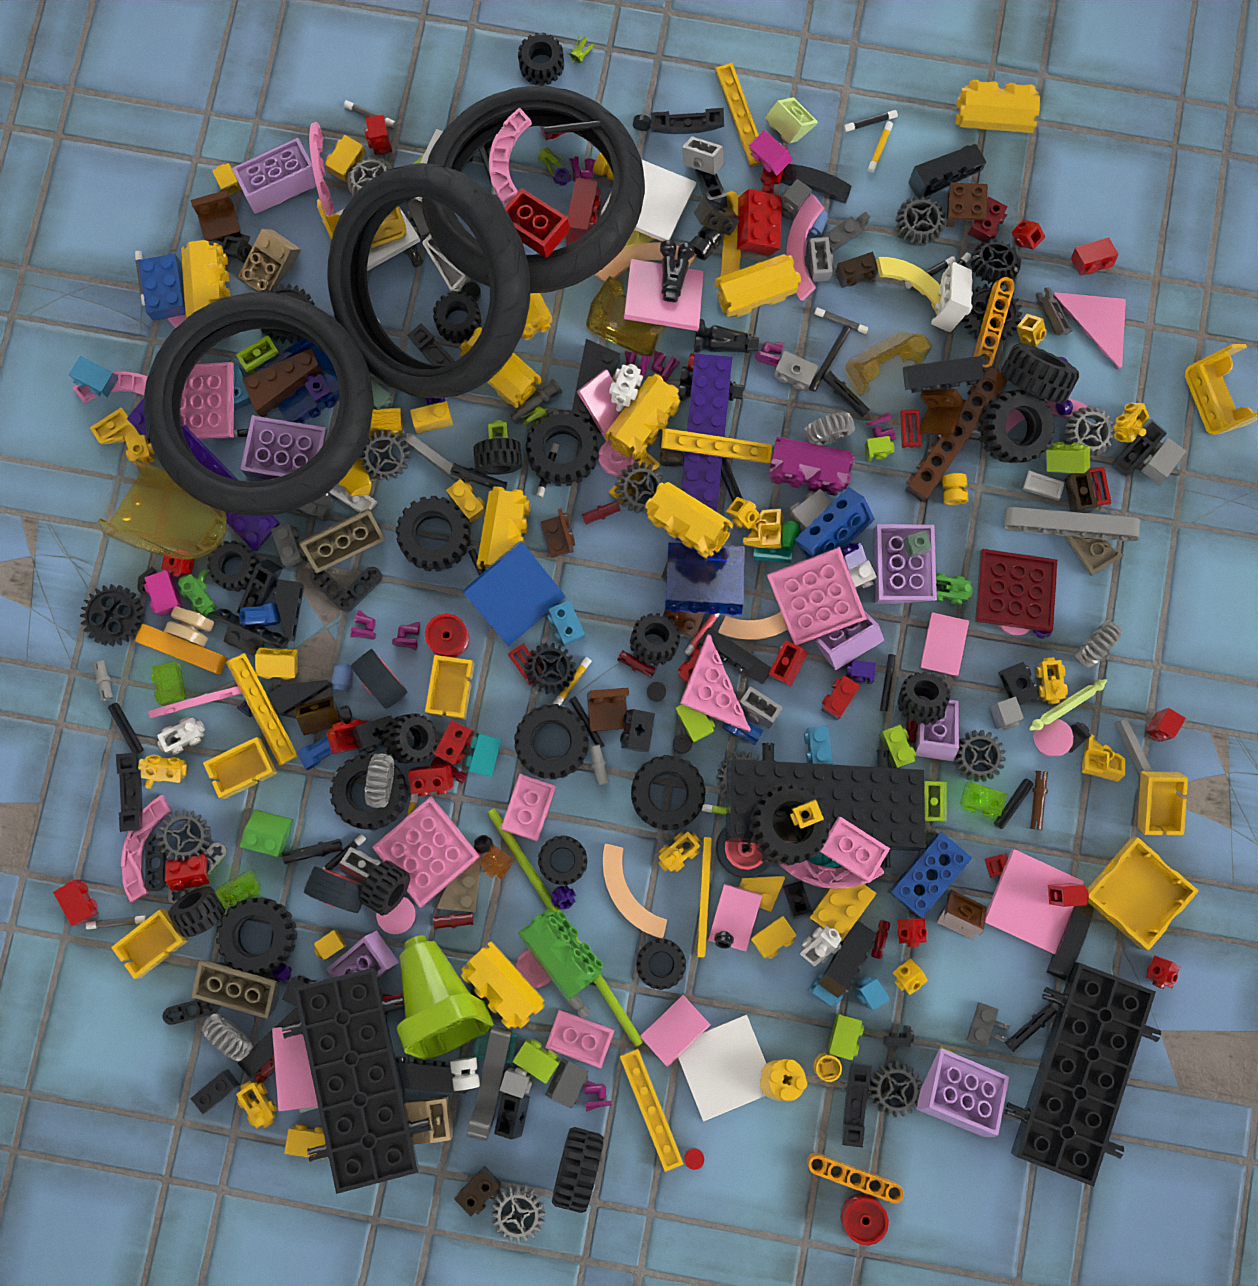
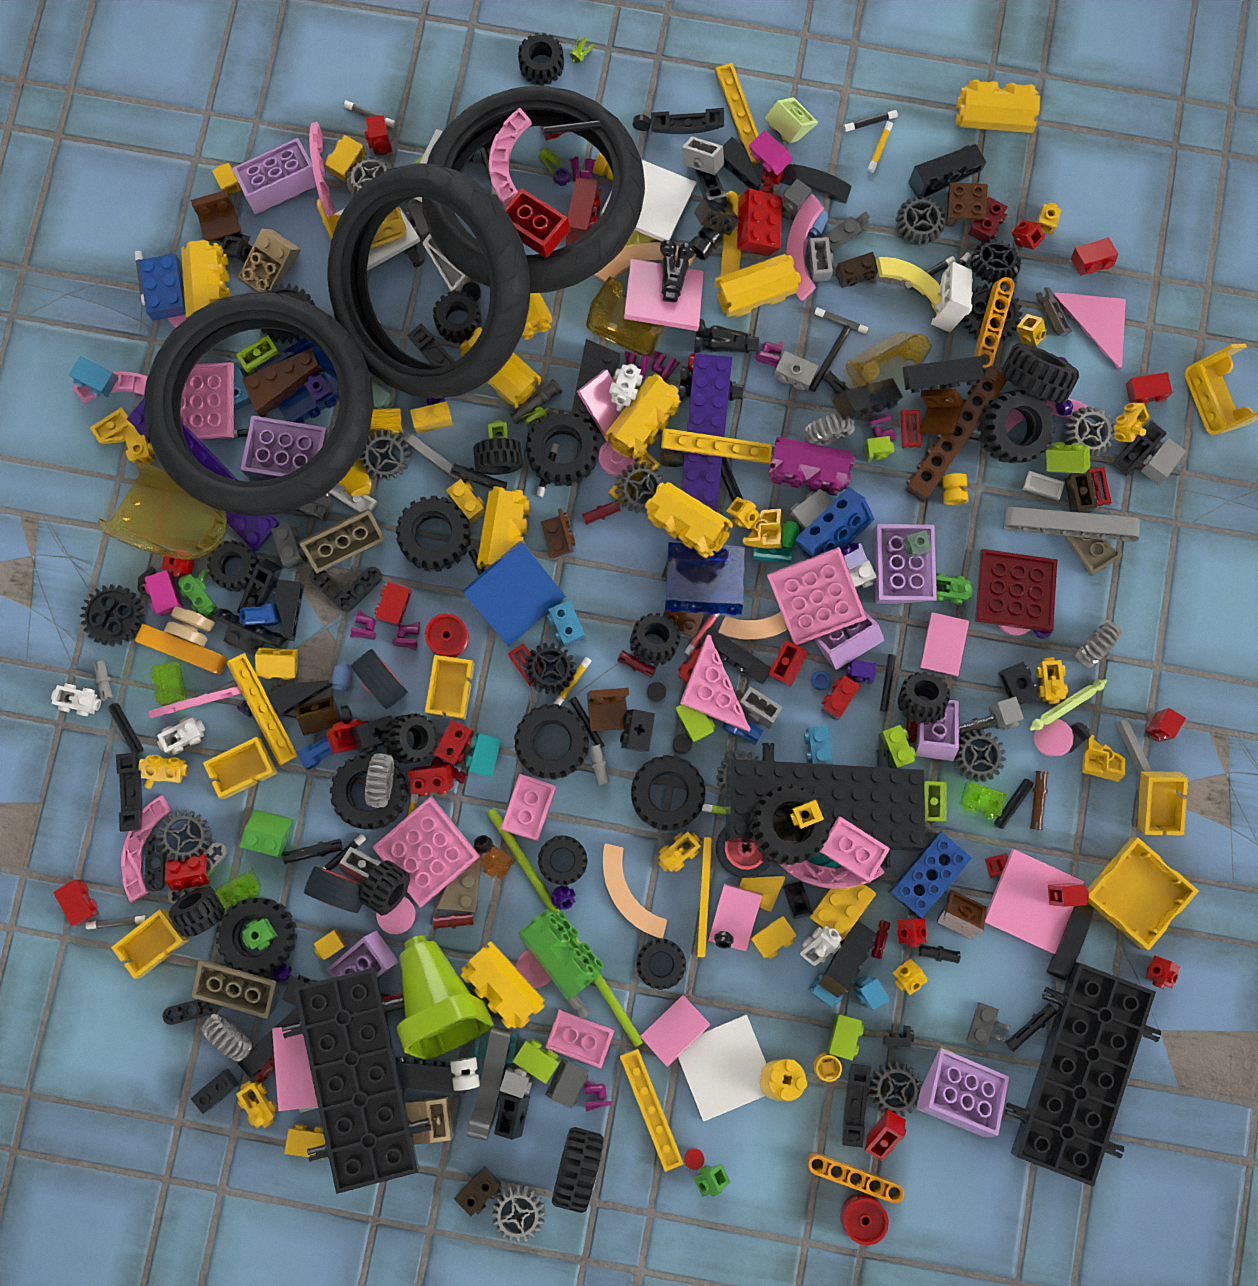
none -> white brick [51,683,101,717]
none -> bright green brick [242,919,277,951]
none -> red brick [374,582,412,627]
none -> bright green brick [693,1164,731,1197]
none -> black slope [723,137,761,191]
none -> blue tile [811,671,831,690]
none -> black brick [832,378,903,420]
none -> red brick [865,1110,906,1161]
none -> black pin [919,944,961,964]
none -> clear smoke pin [959,714,998,737]
none -> yellow brick [1036,203,1062,235]
none -> red brick [1125,372,1173,405]

